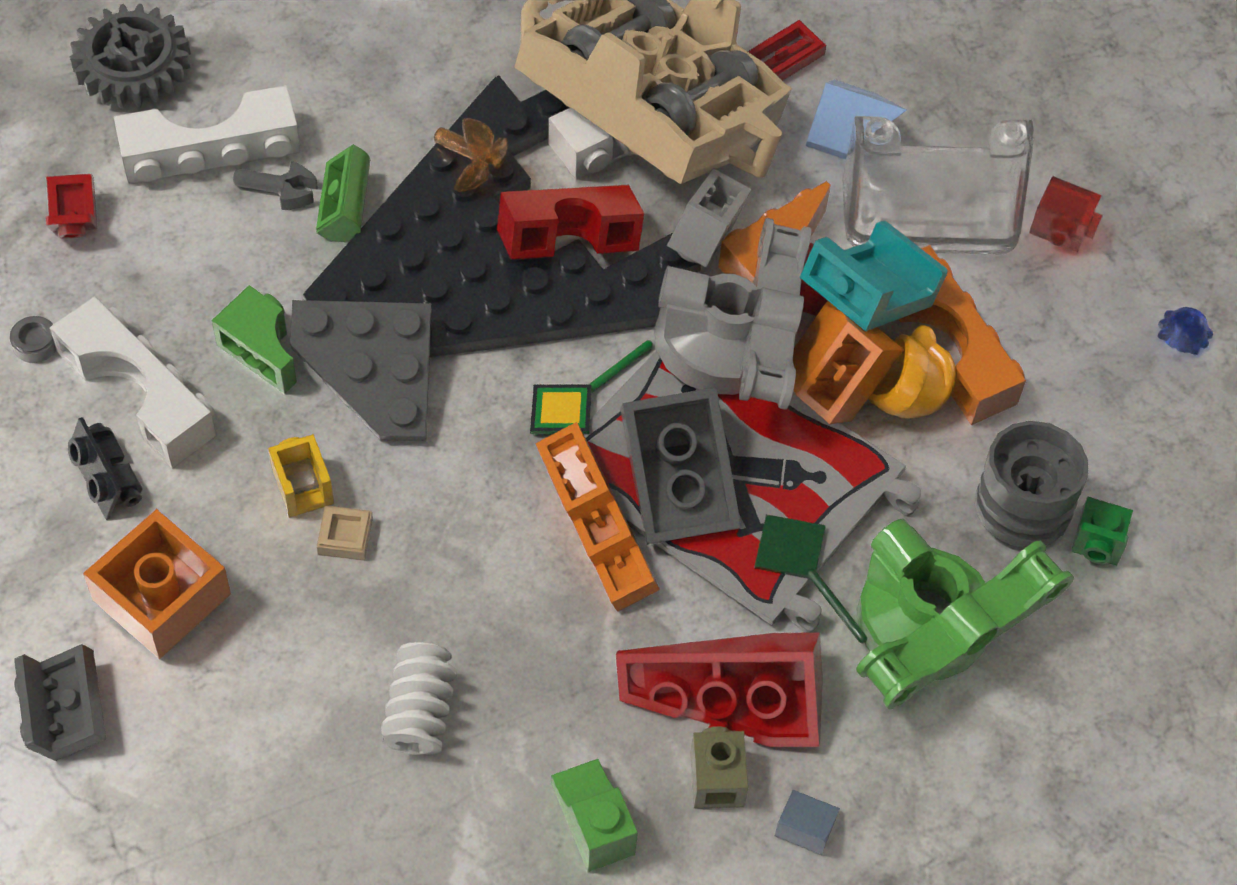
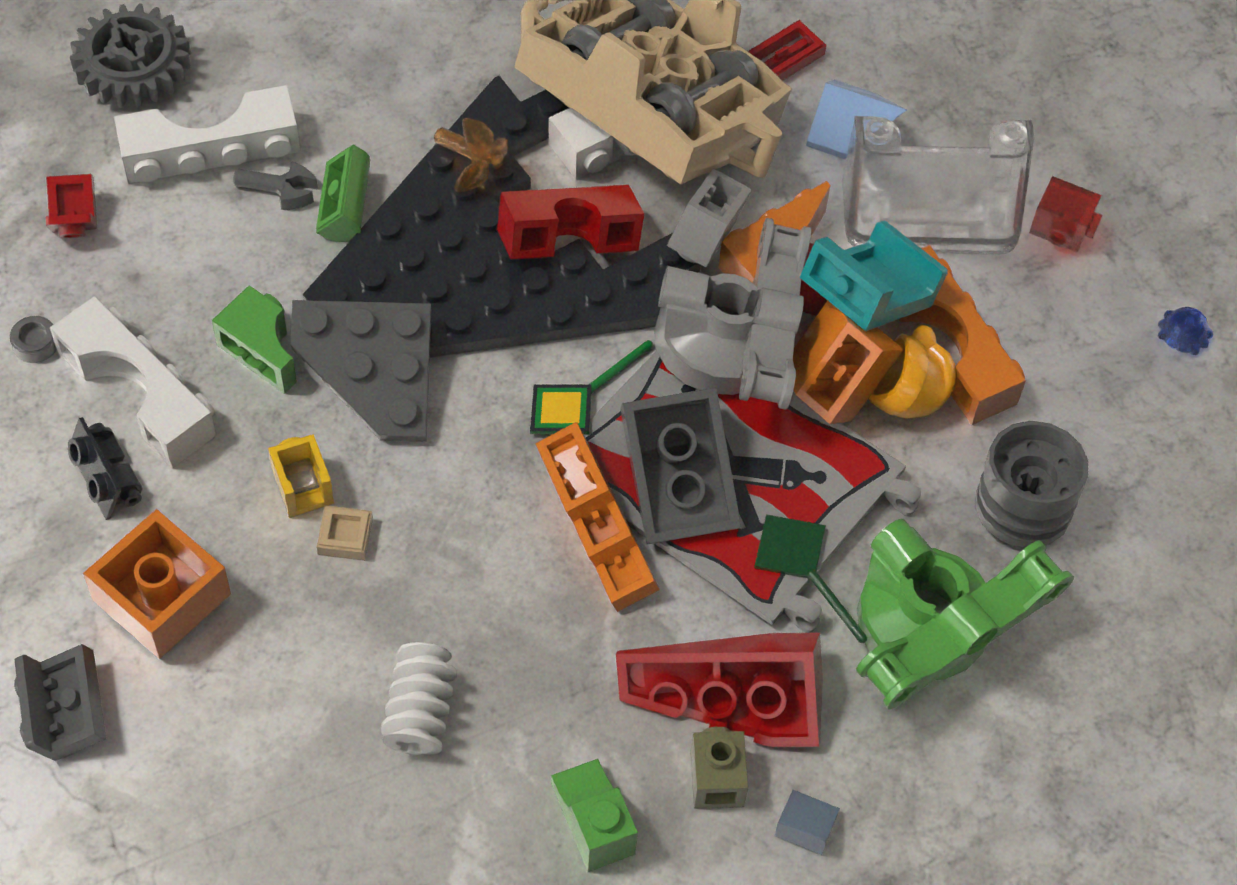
green bracket [1071,496,1133,566] -> none

